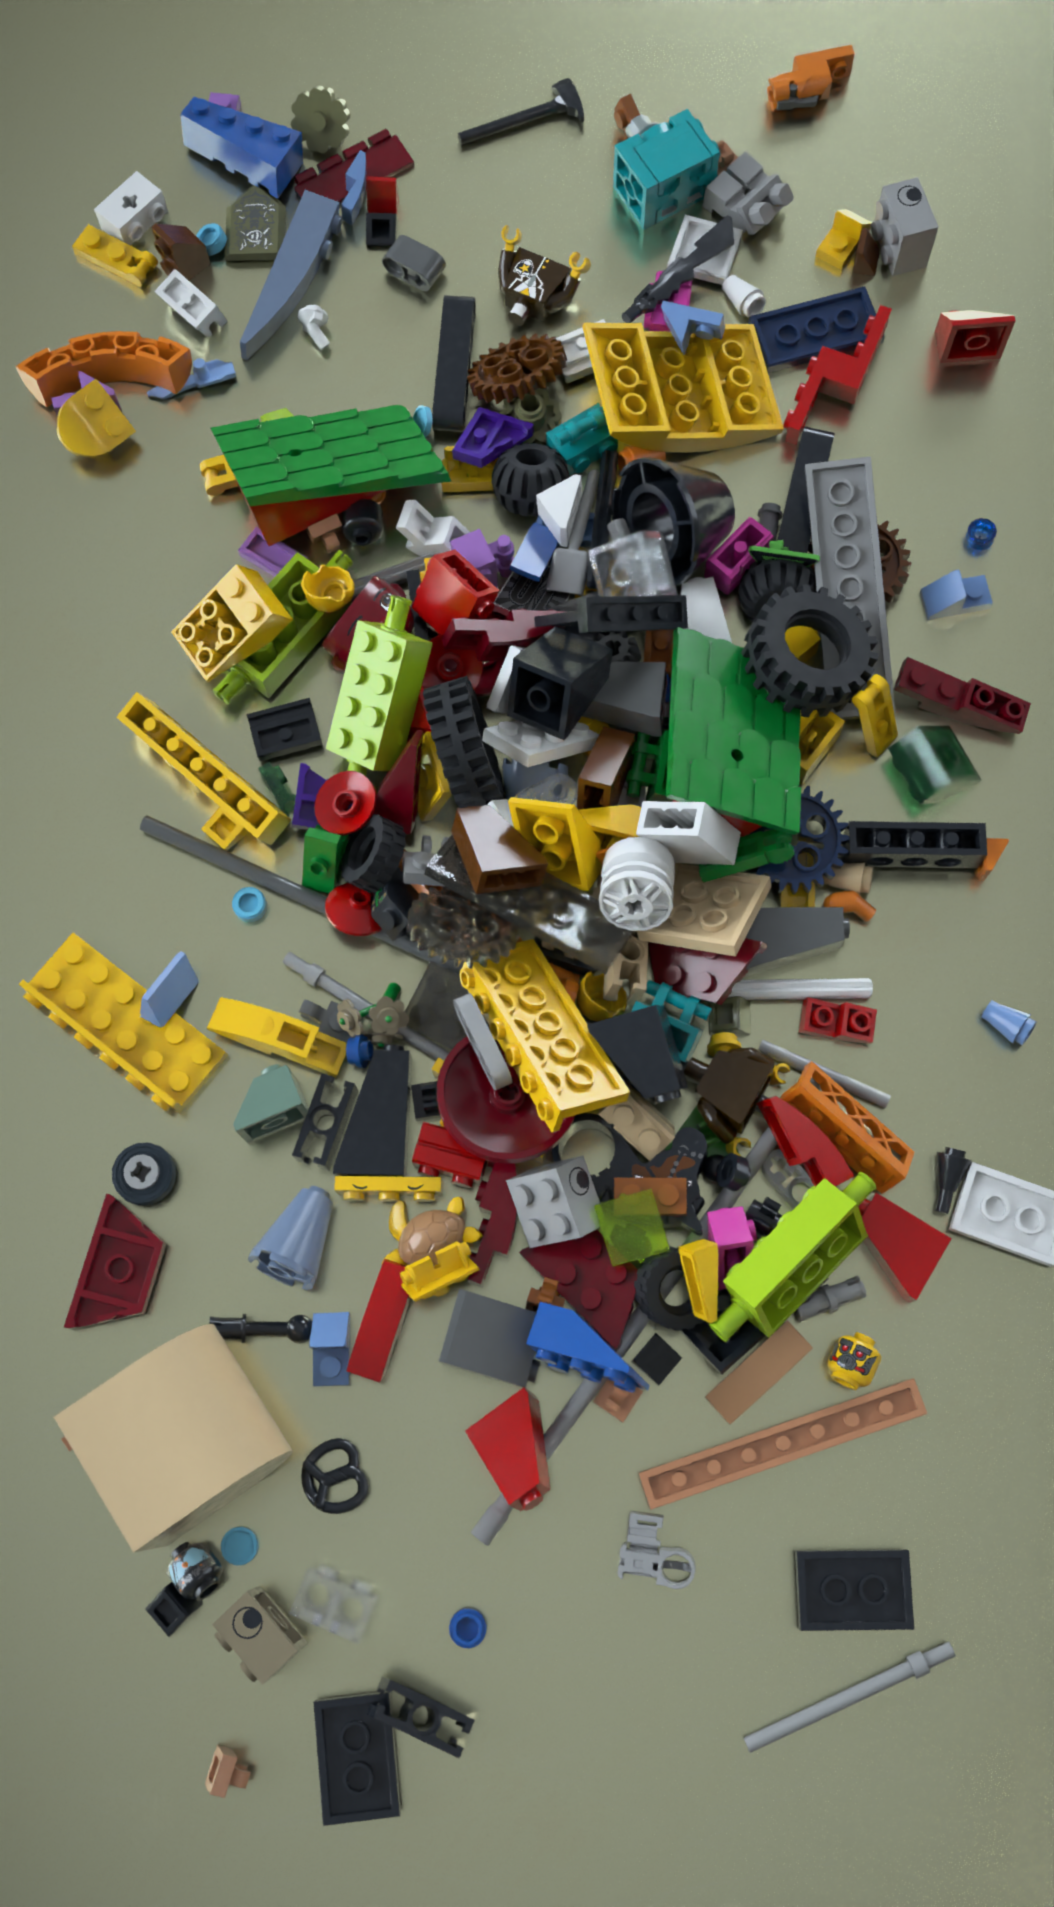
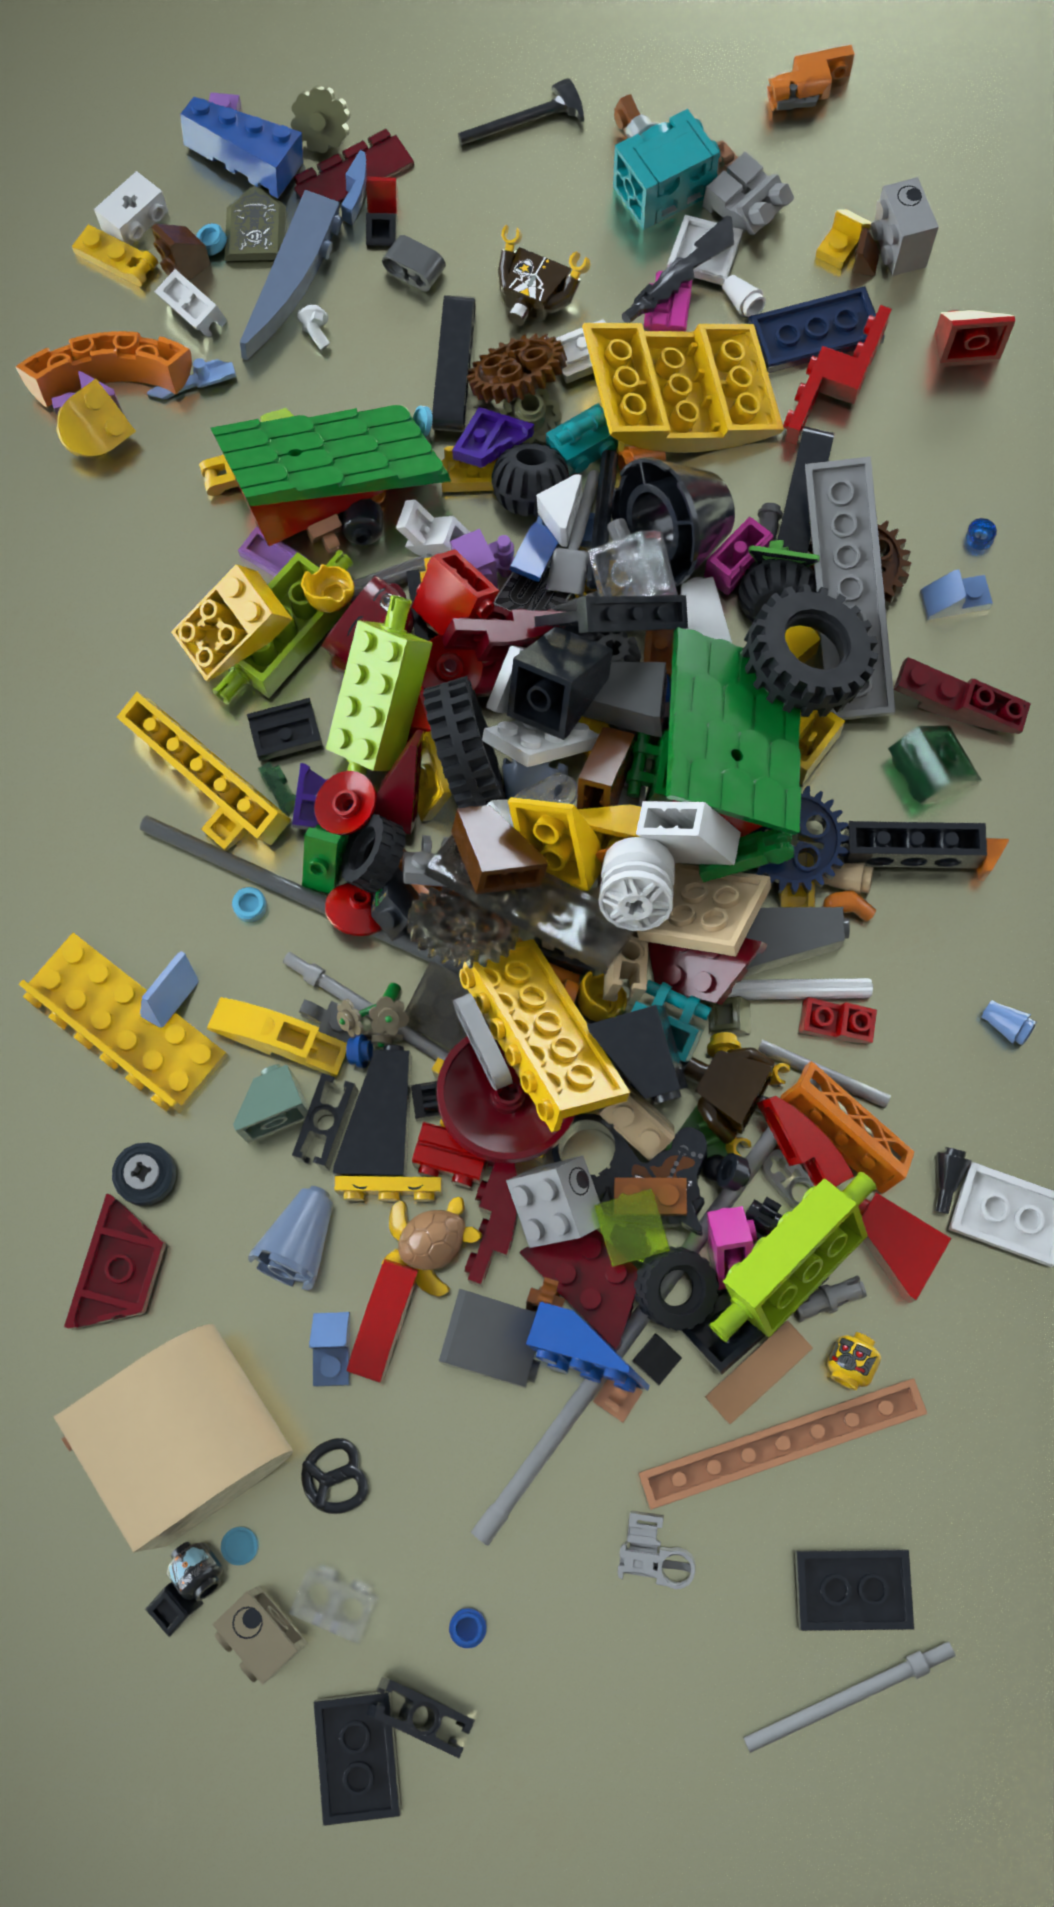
nougat tile [205,1745,251,1798] -> none
black pin [209,1314,312,1344] -> none
yellow hinge [400,1241,479,1302] -> none
red slope [465,1387,551,1512] -> none
medium blue slope [661,301,725,355] -> none
yellow slope [678,1239,718,1323] -> none
yellow plate [852,674,898,758] -> none

